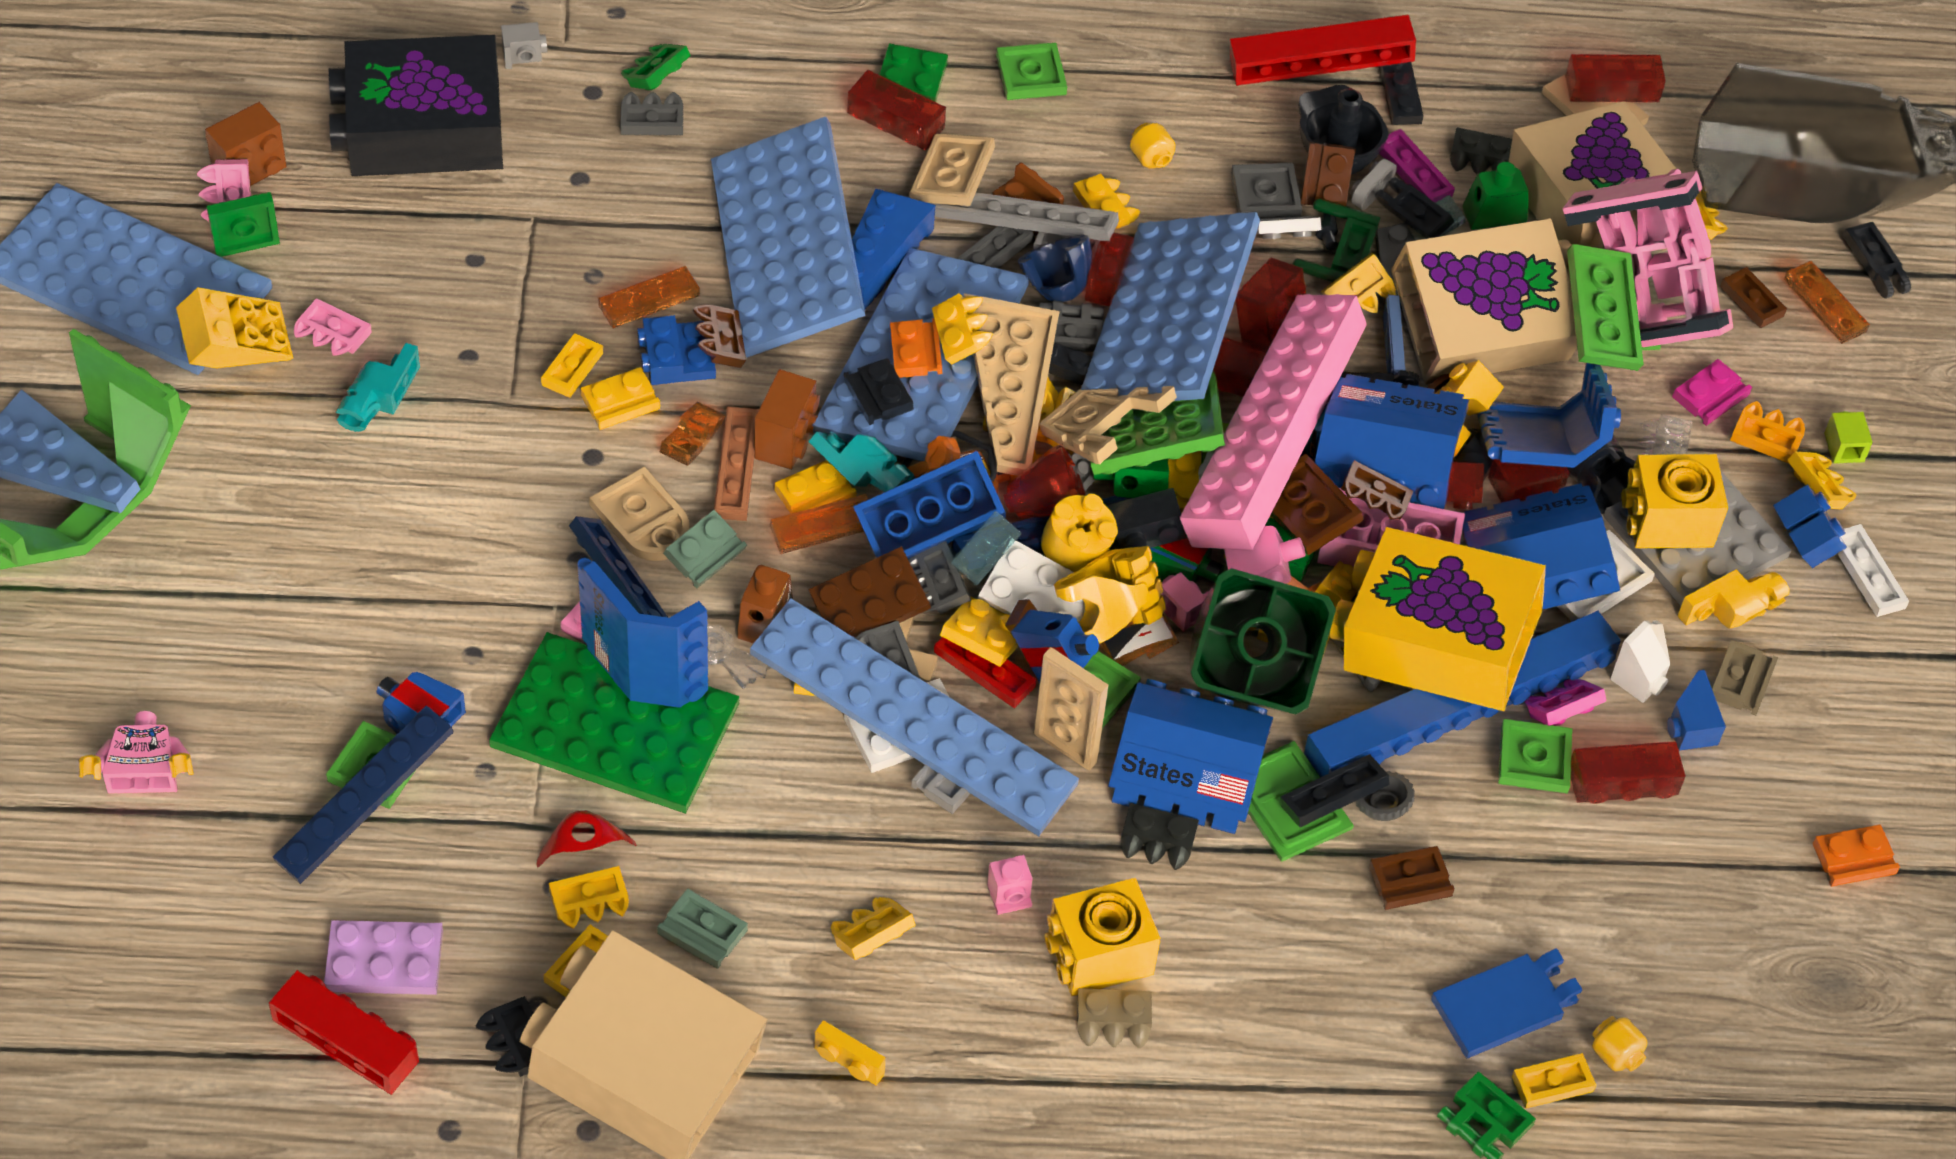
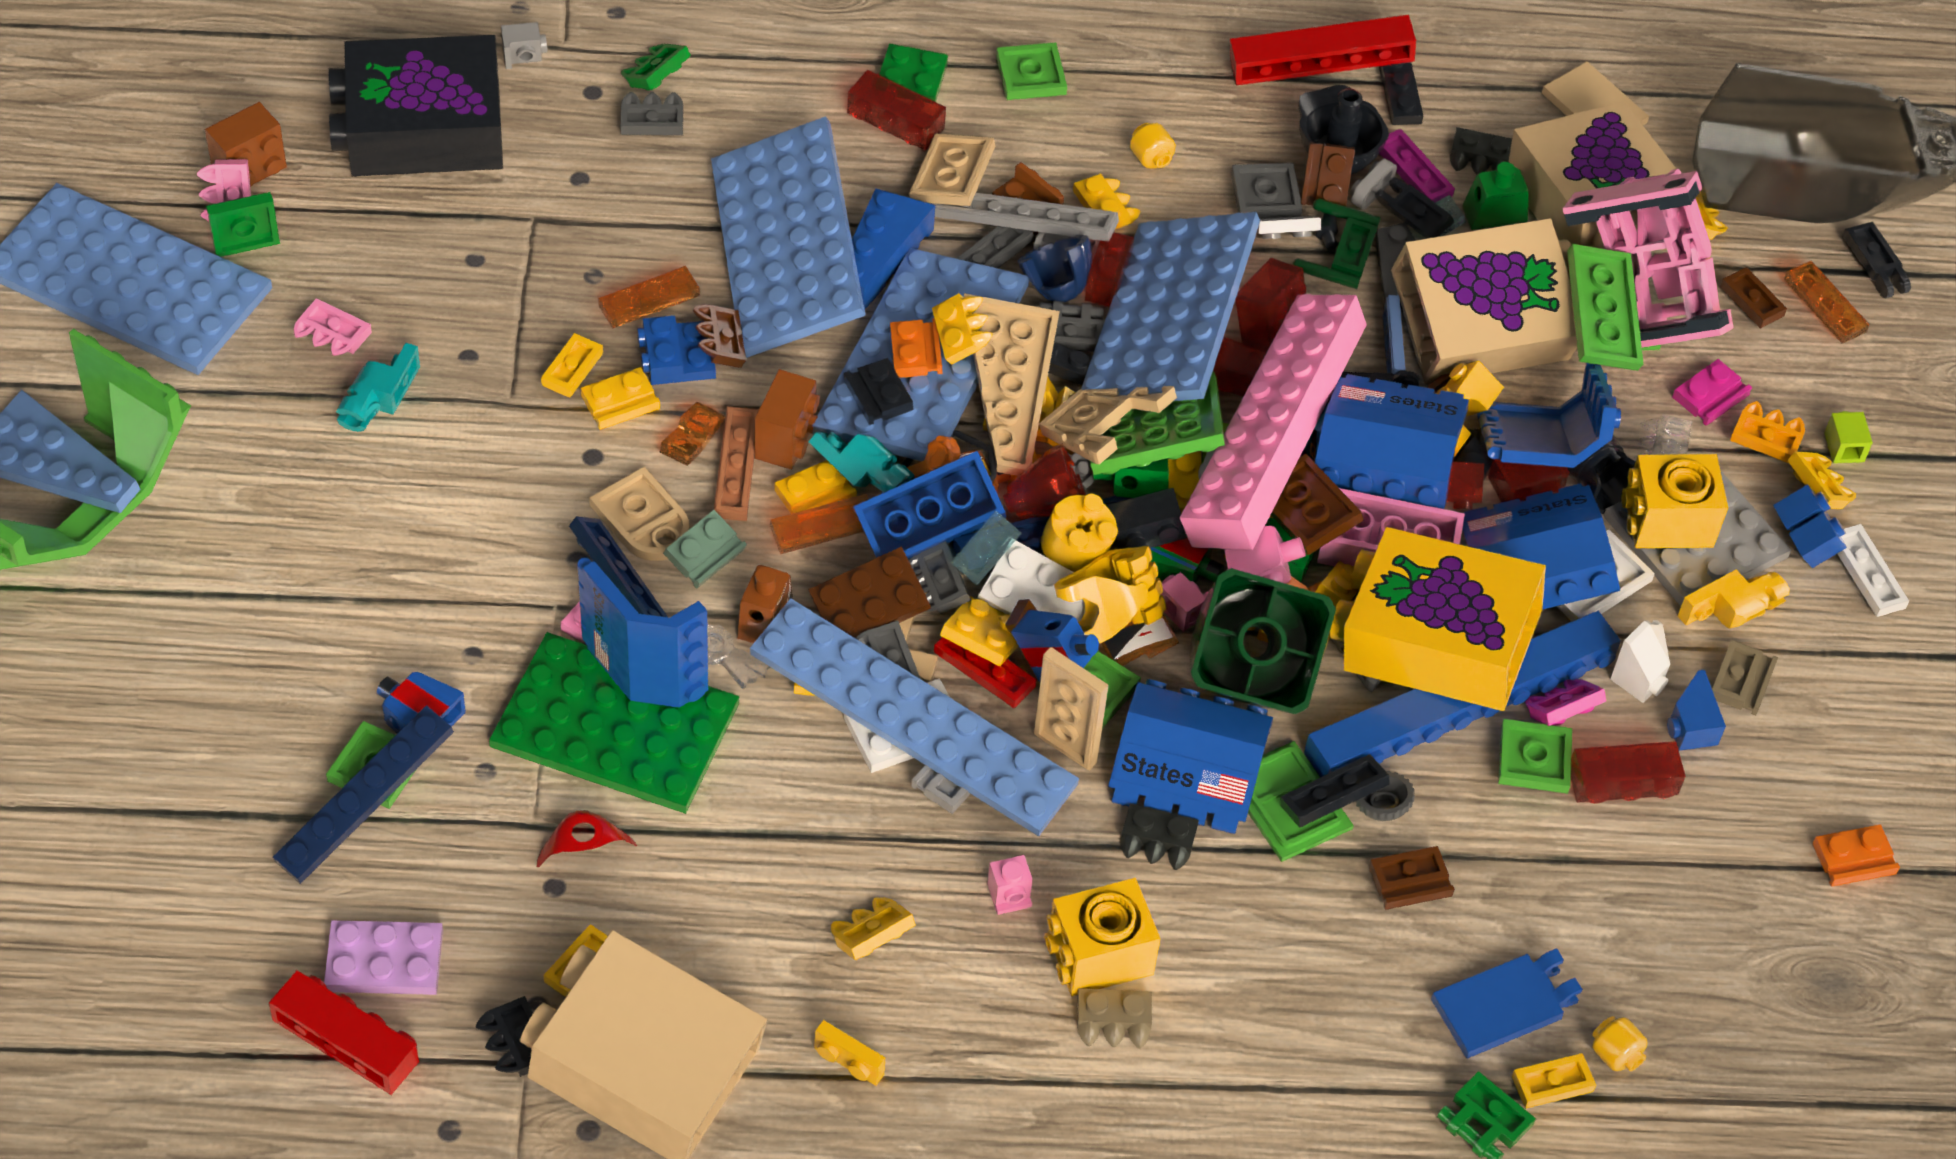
bright pink torso [79,711,194,793] -> none
yellow slope [176,287,293,368] -> none
yellow plate [549,866,629,929] -> none
sand green plate [657,888,748,969] -> none
yellow plate [1321,254,1396,313] -> none
reddish brown plate [1341,460,1413,520] -> none
clear red brick [1565,54,1666,103] -> none

